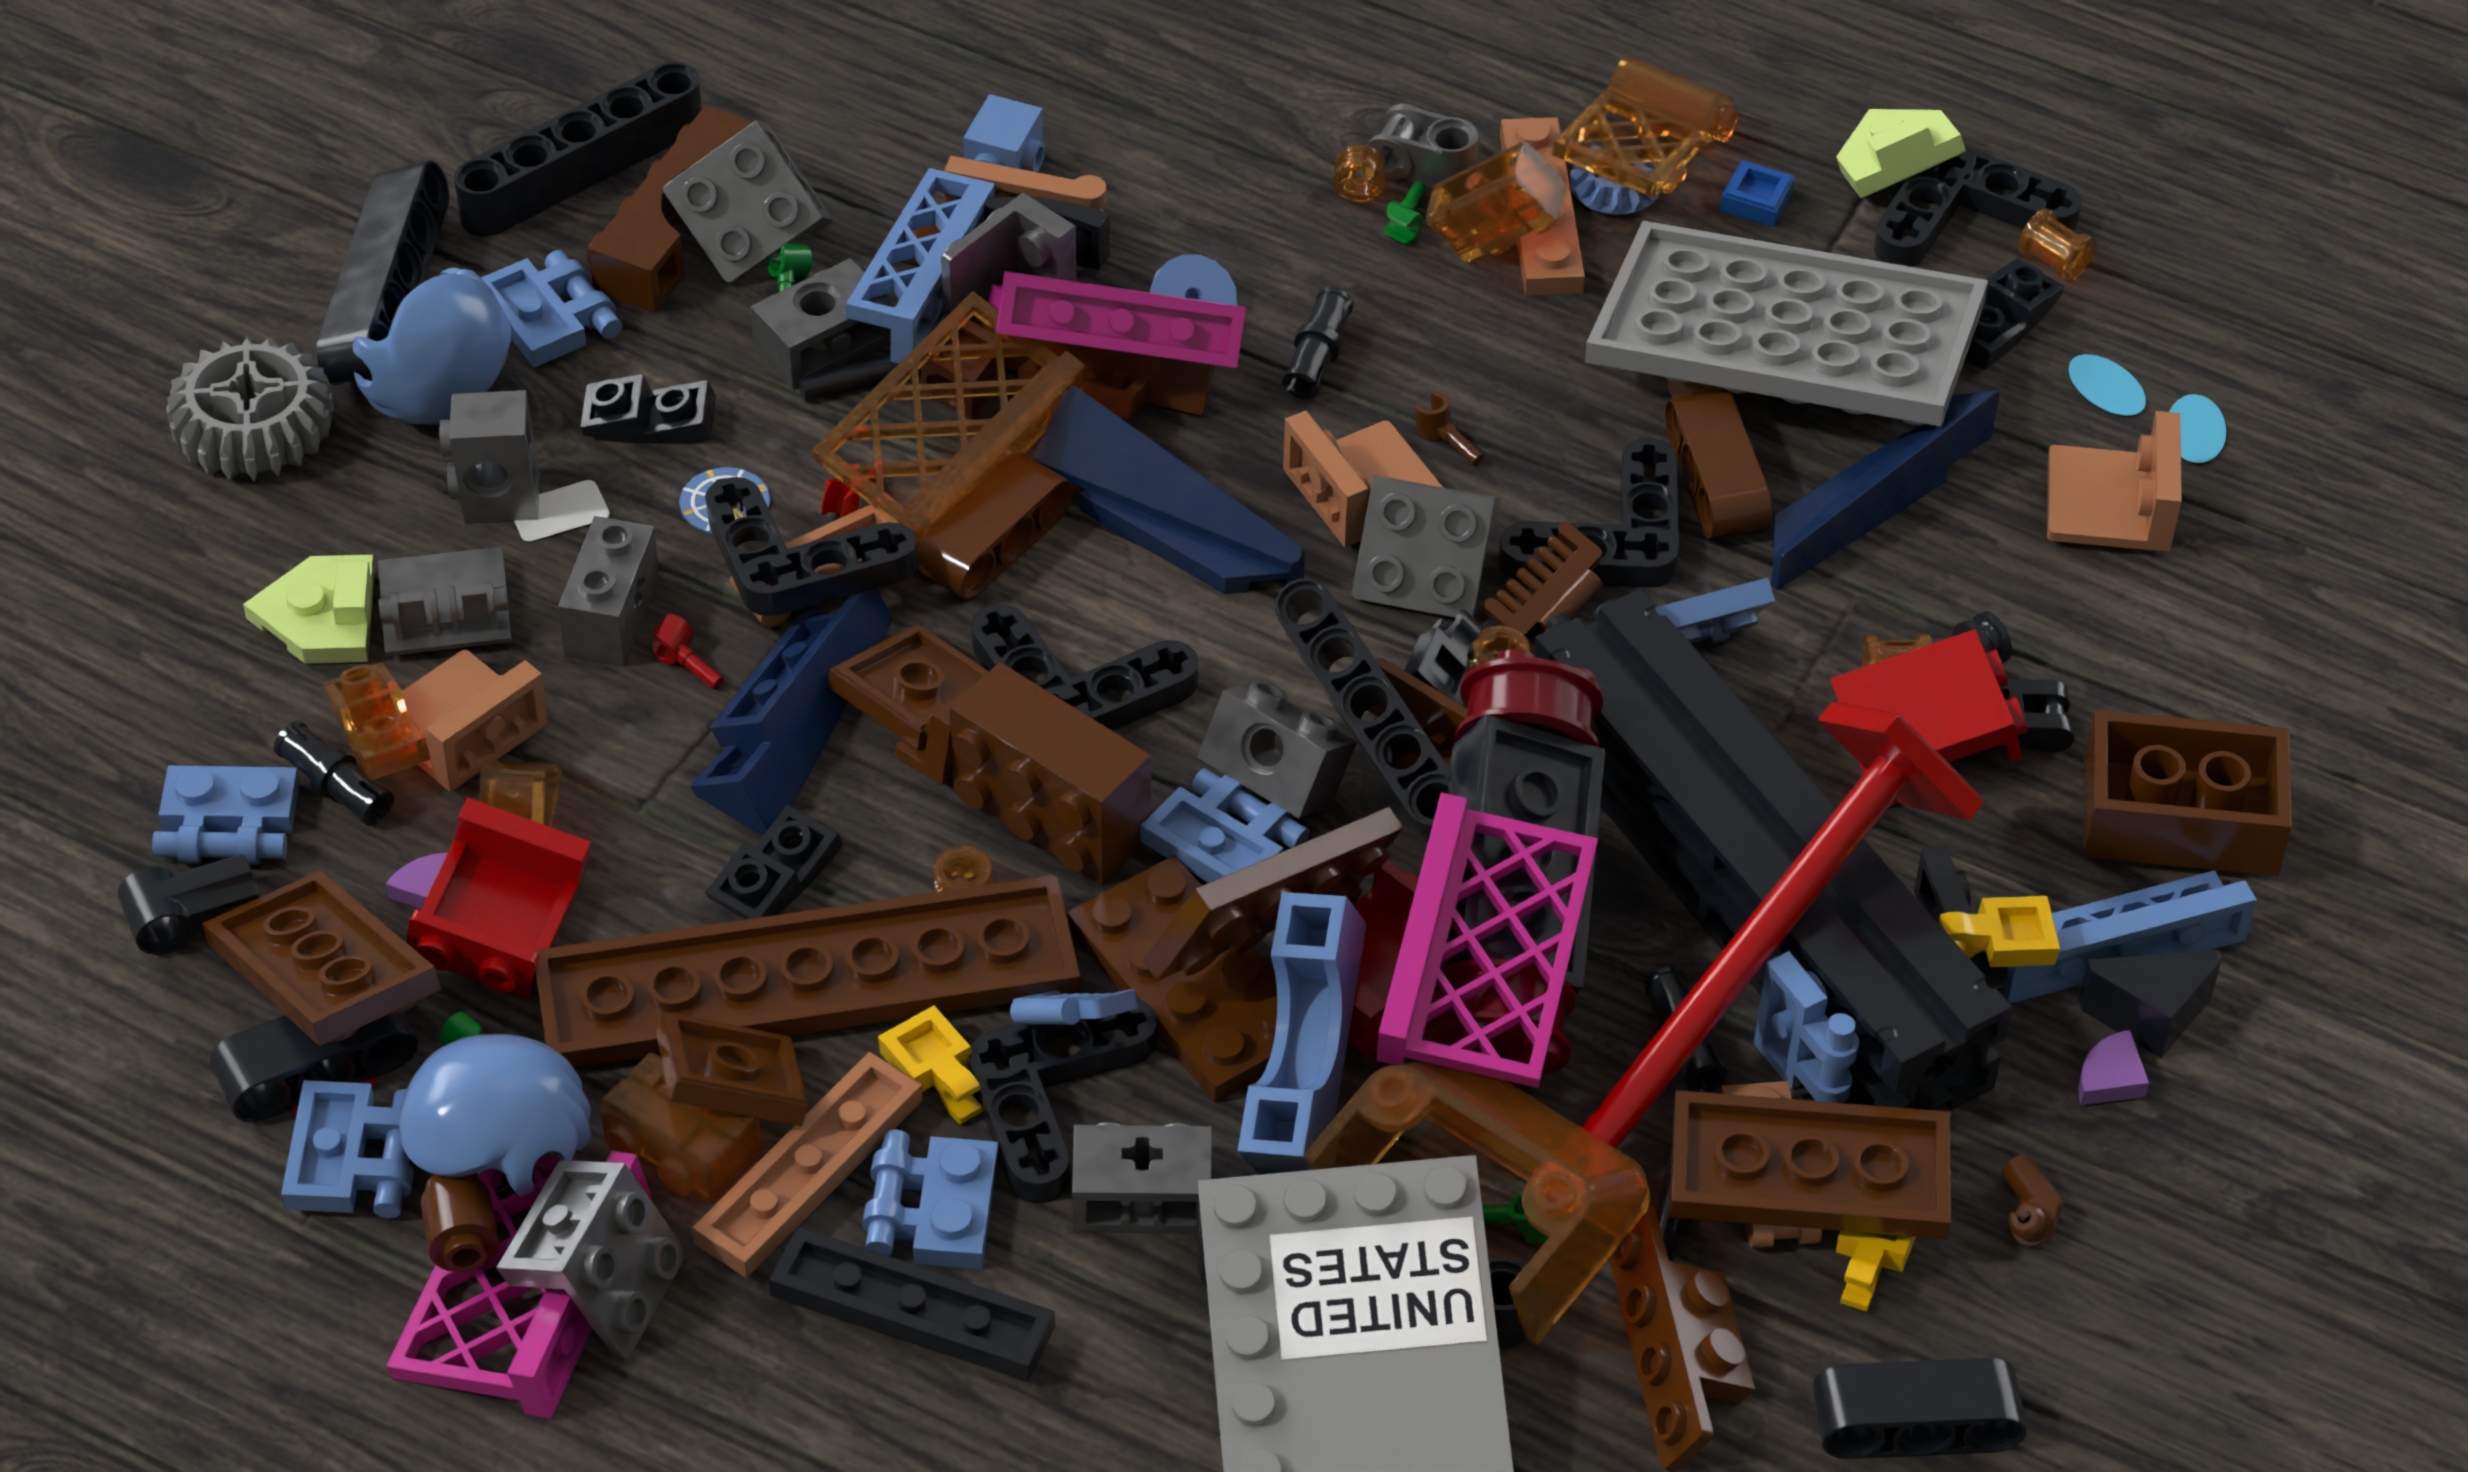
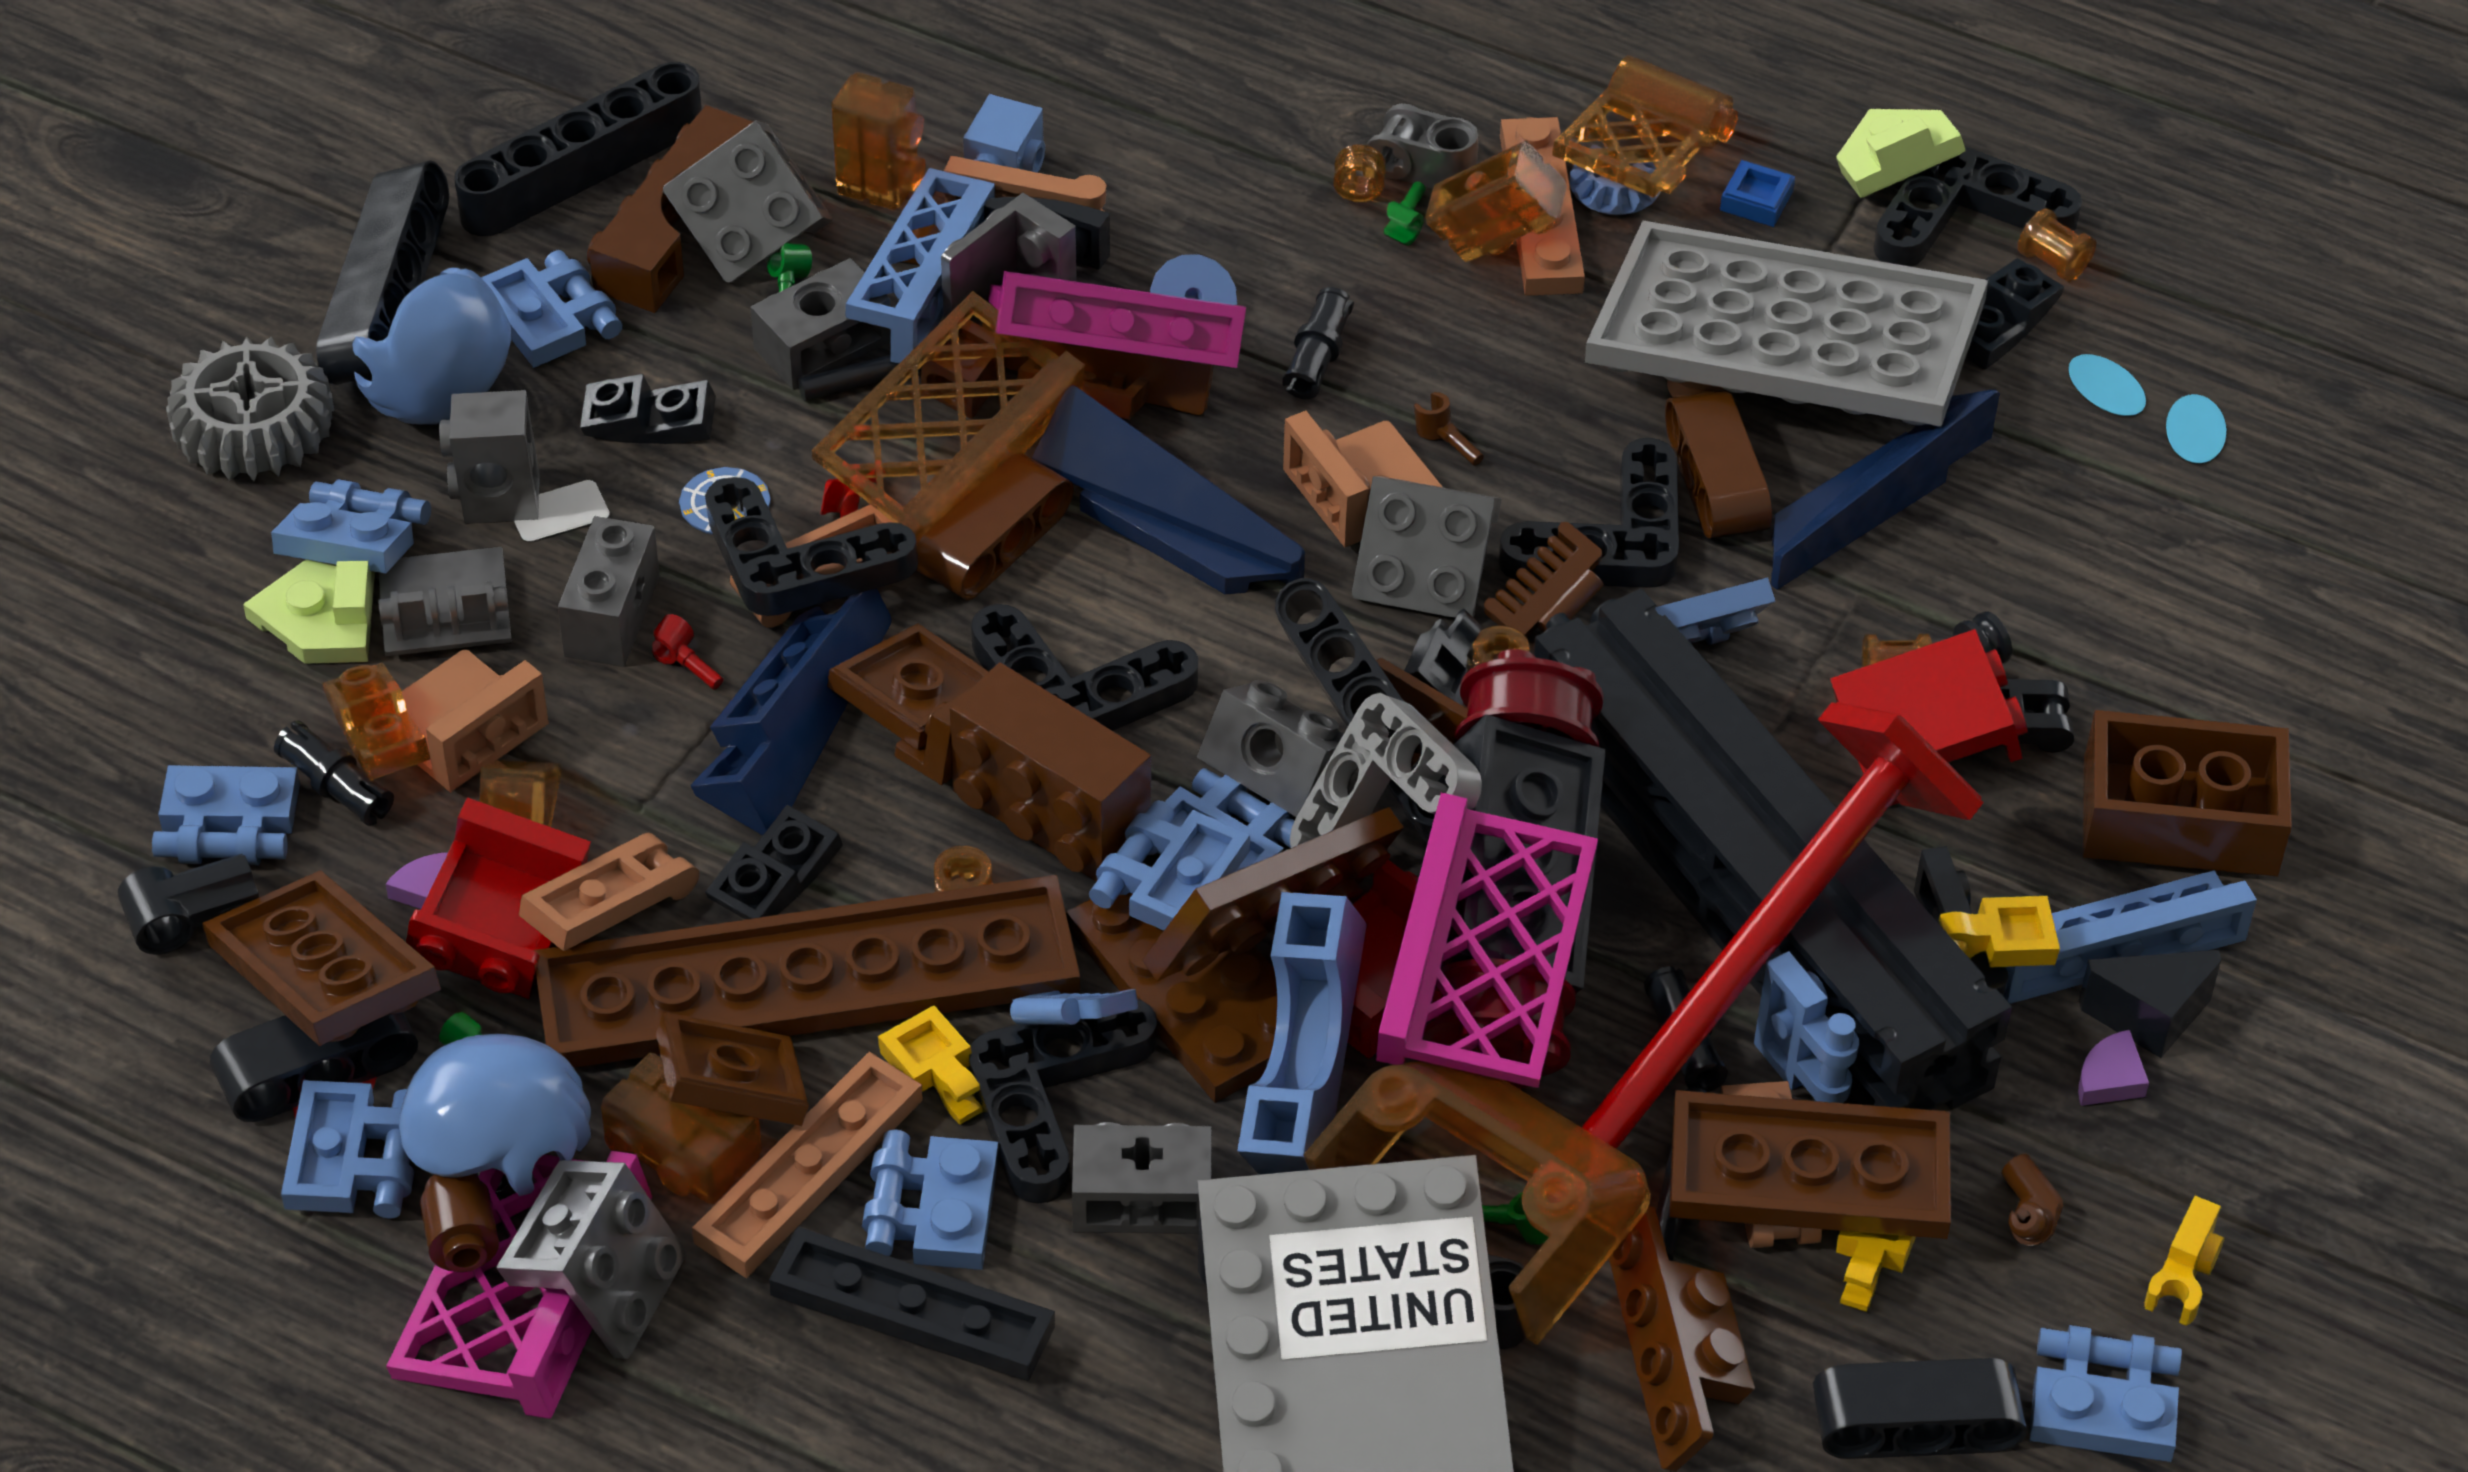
nougat bracket [2047,411,2182,552] -> none
none -> medium blue plate [271,479,431,574]
none -> nougat plate [519,833,699,951]
none -> clear orange brick [831,72,926,210]
none -> medium blue plate [1089,800,1250,930]
none -> light grey beam [1290,693,1482,848]
none -> medium blue plate [2029,1325,2182,1462]
none -> yellow plate [2144,1196,2224,1326]

